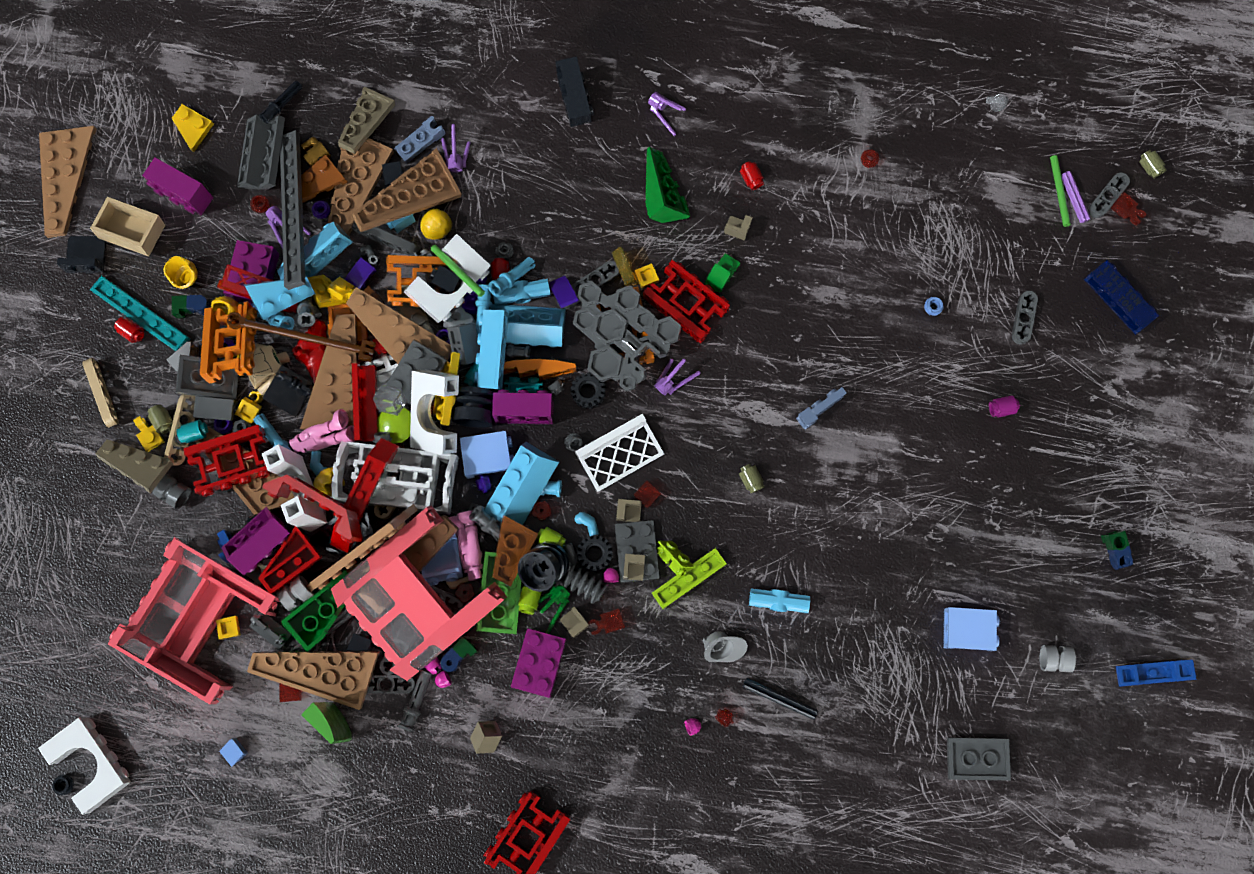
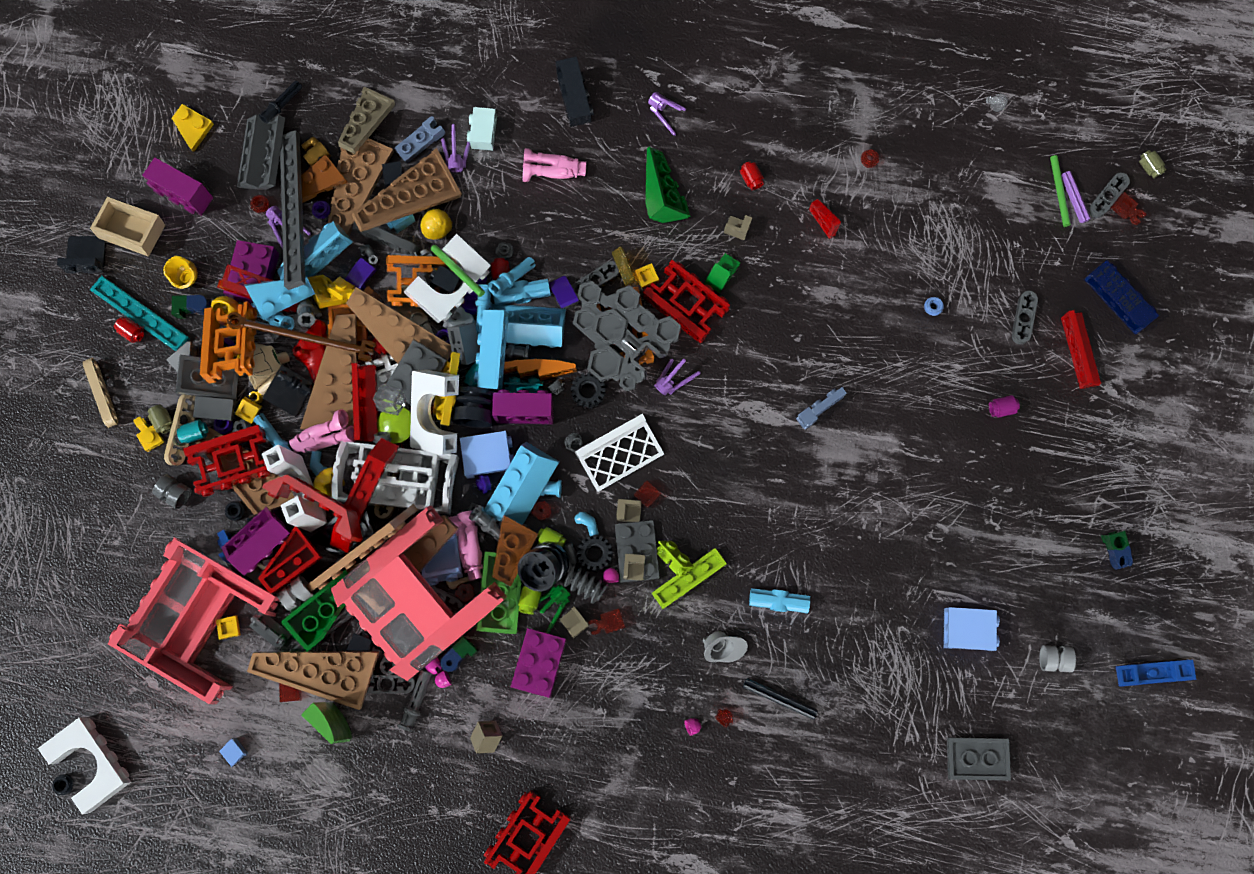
medium nougat wing [39,126,96,238] -> none
dark tan wing [95,439,173,494] -> none
olive brick [739,464,765,494] -> none
none -> black plate [225,501,245,521]
none -> light aqua brick [467,107,497,151]
none -> bright pink piece [523,148,586,182]
none -> red wing [809,199,841,239]
none -> red fence [1061,310,1101,389]

